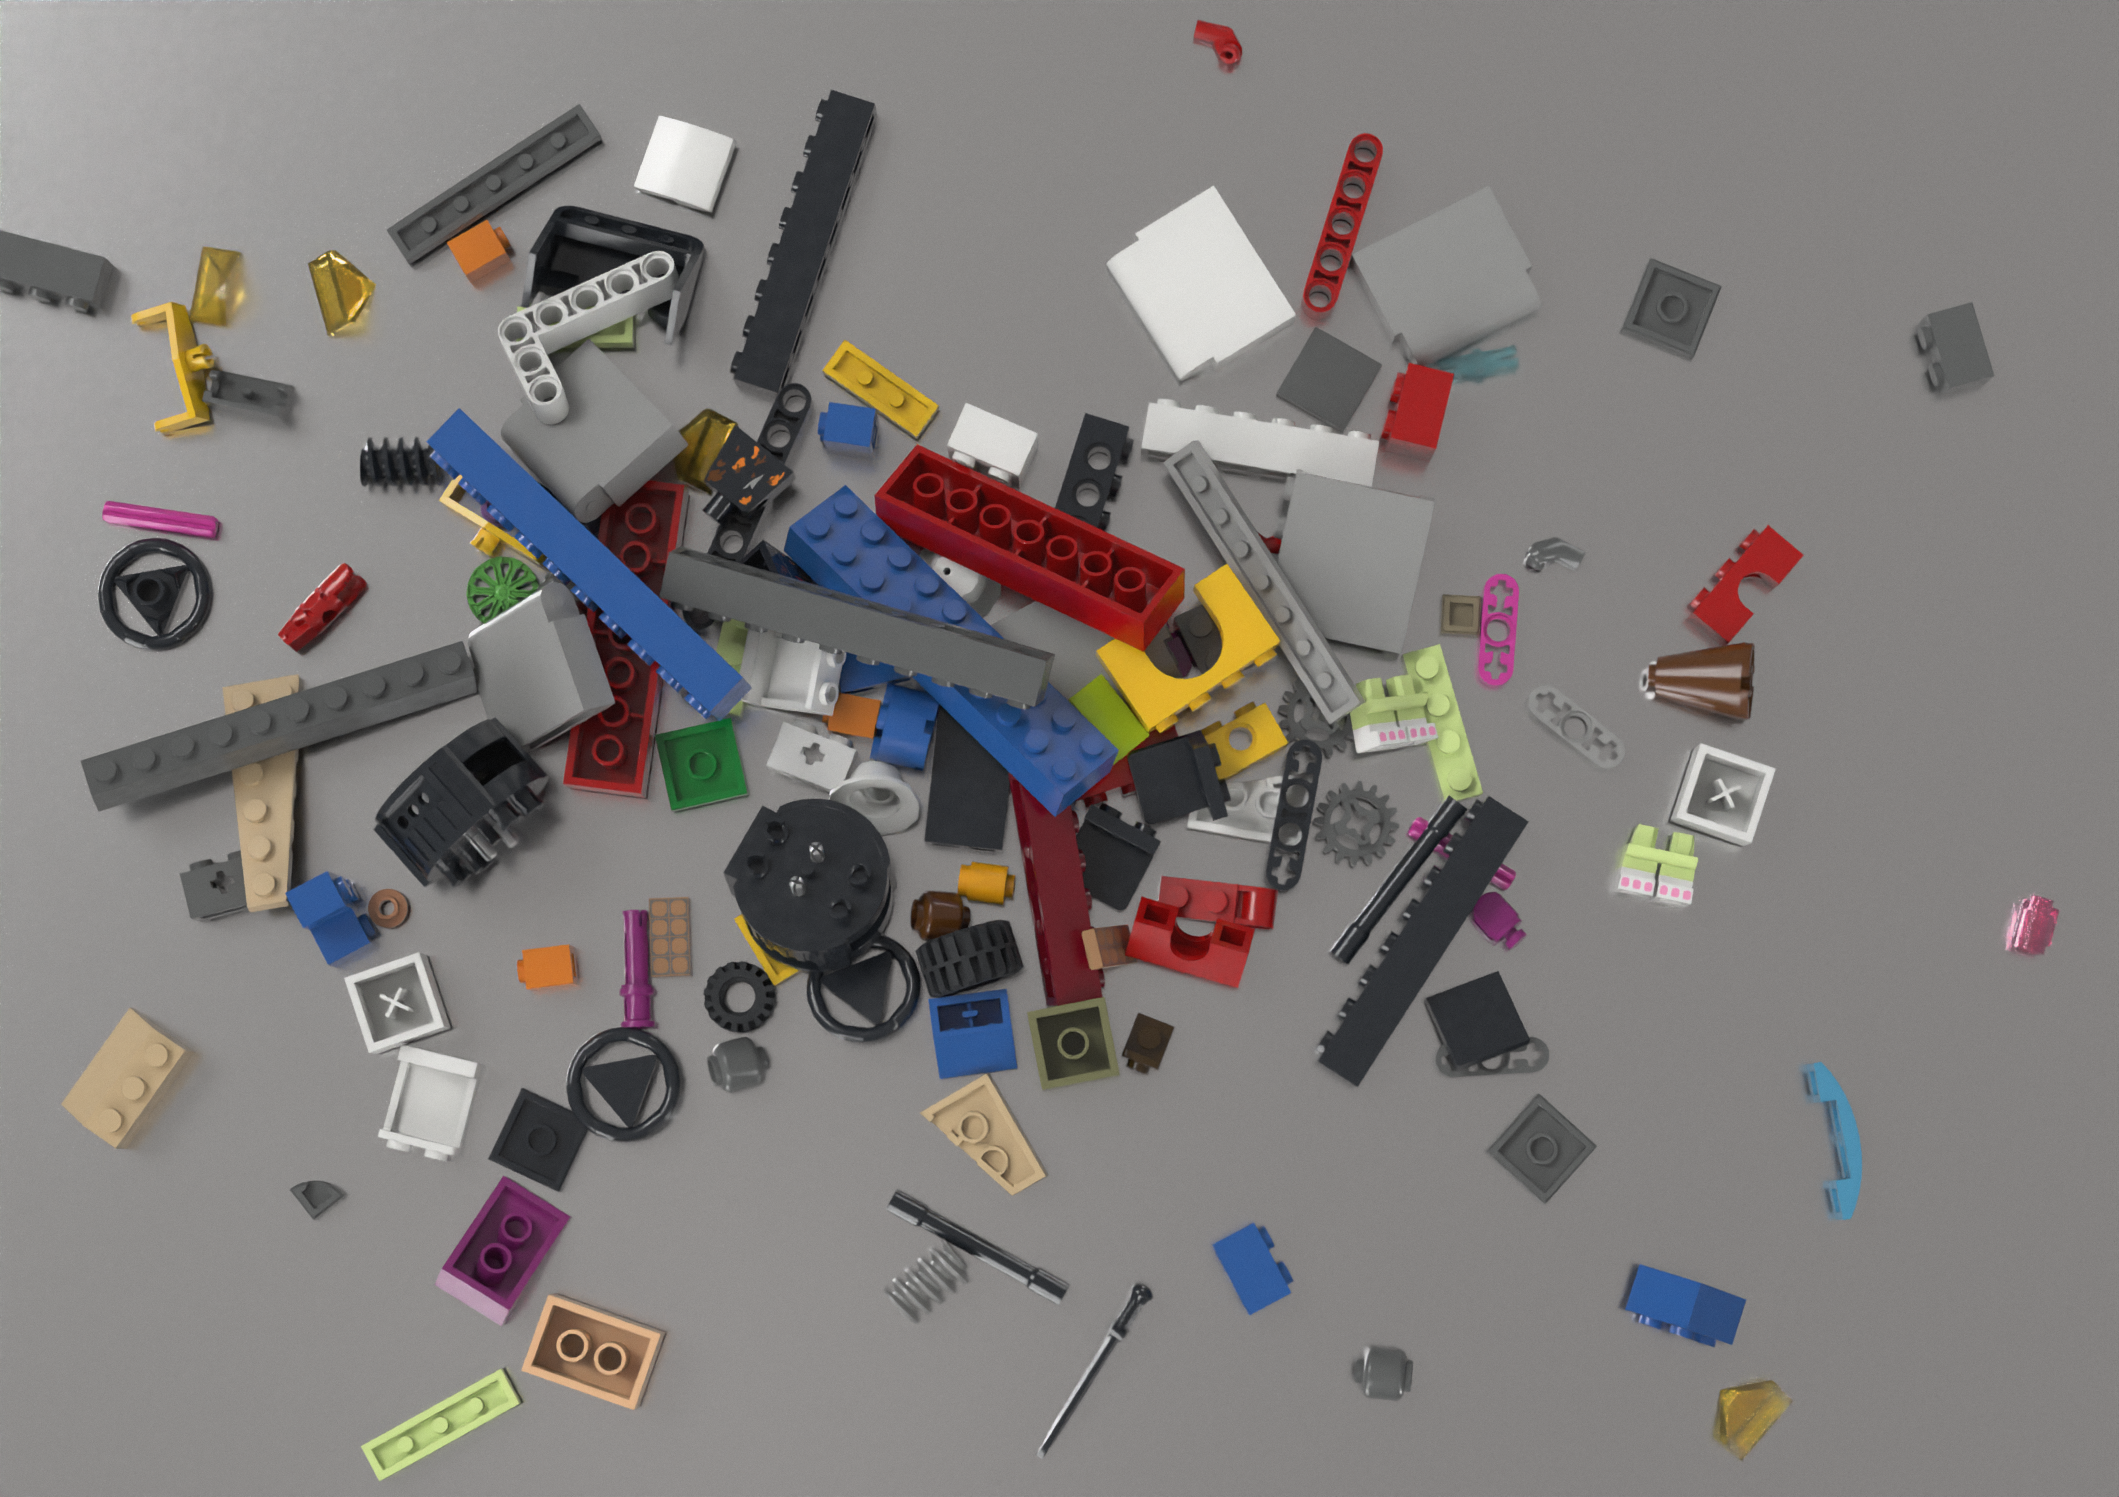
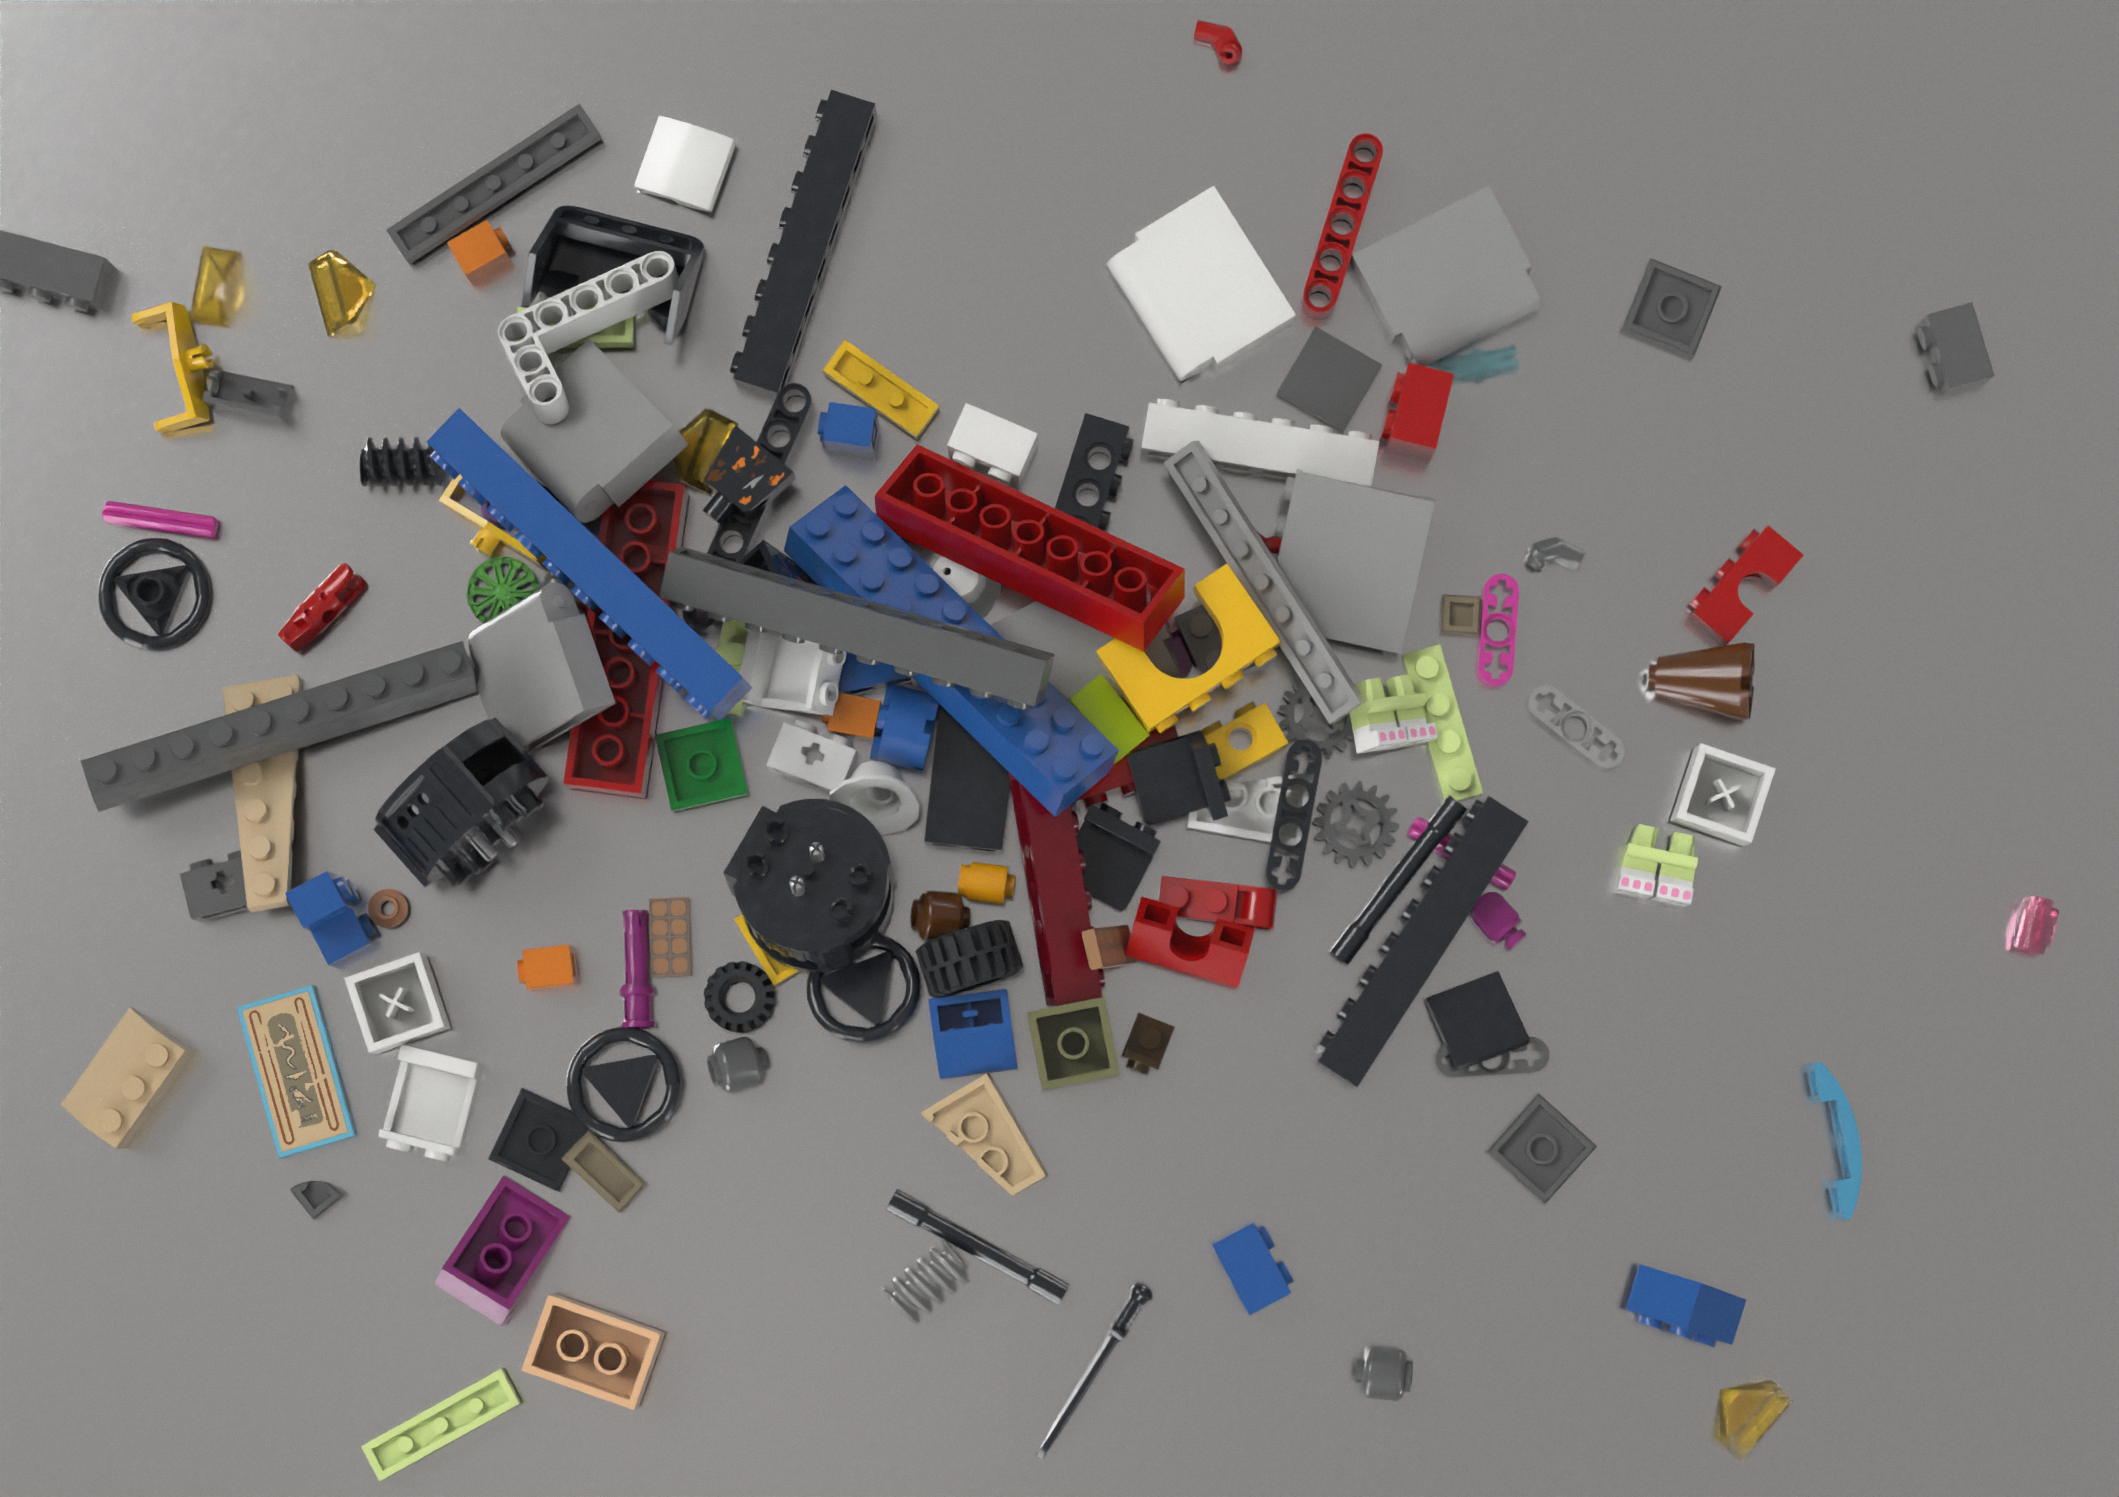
none -> tile [236,985,357,1158]
none -> dark tan tile [561,1130,646,1213]

